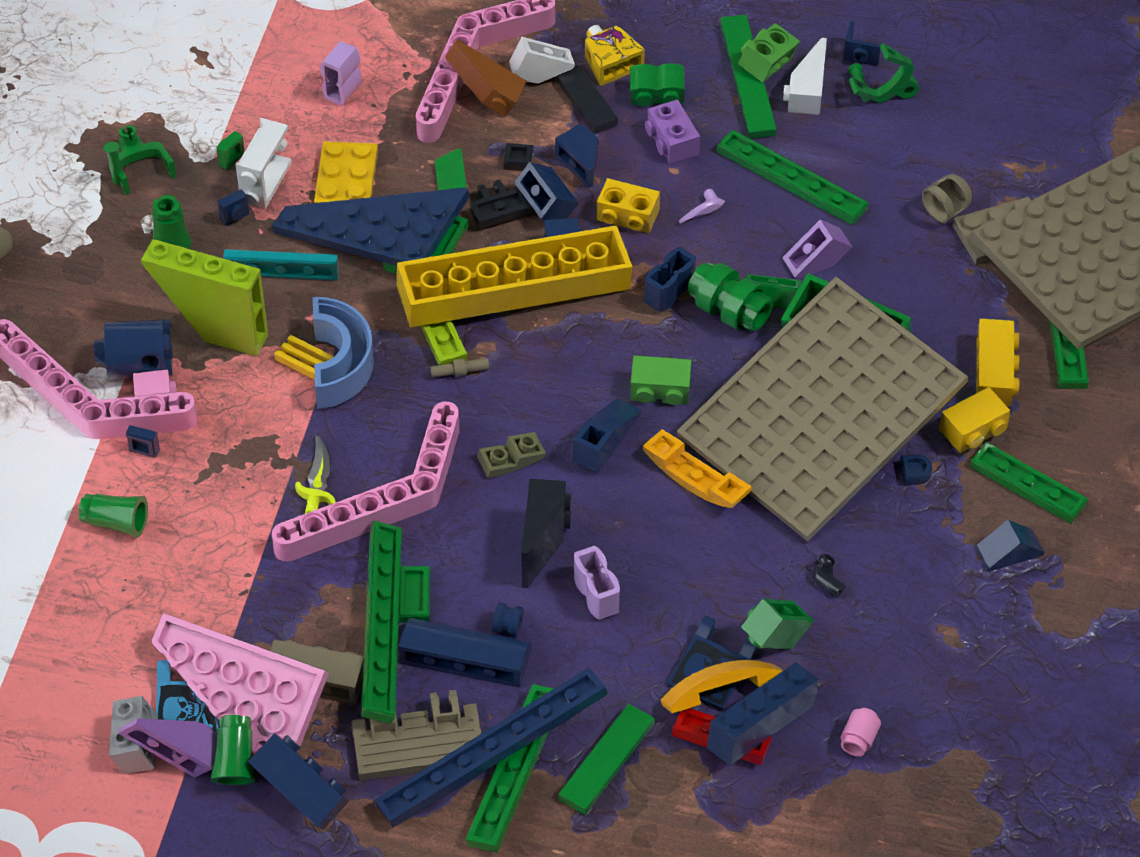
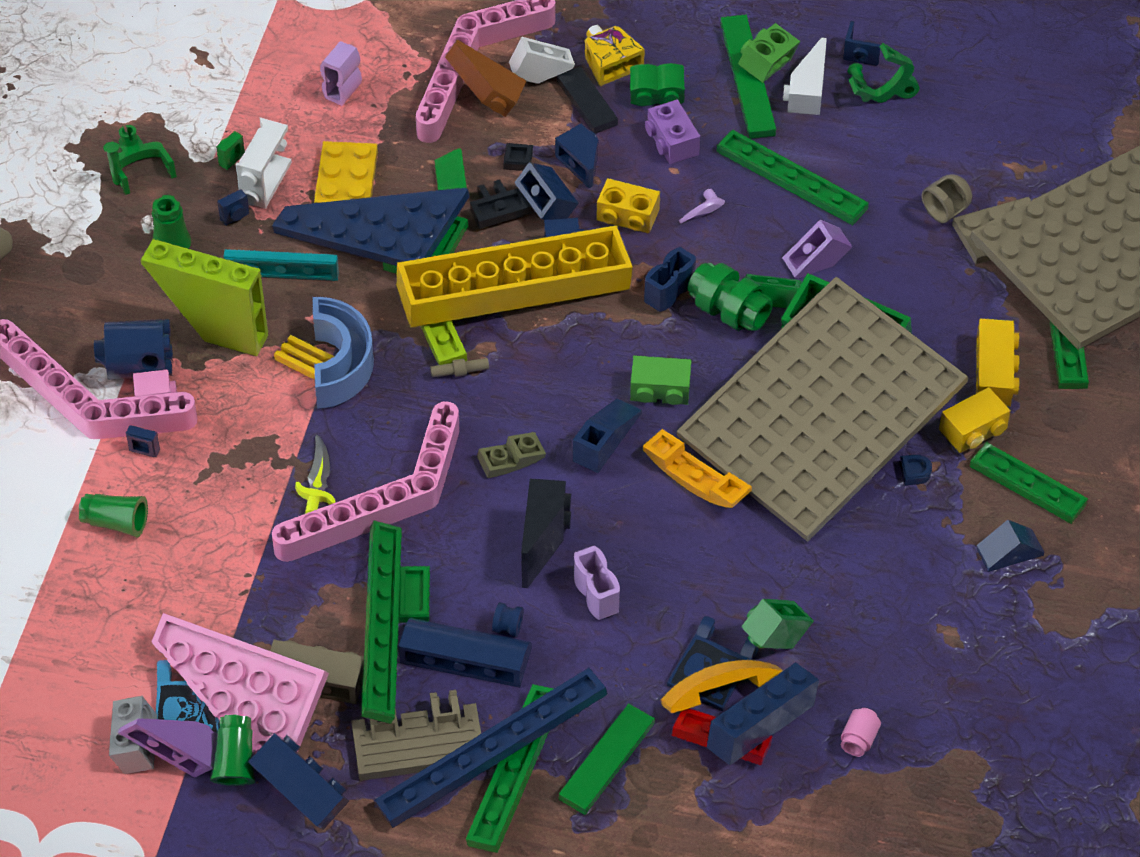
black arm [814,554,845,598] -> none

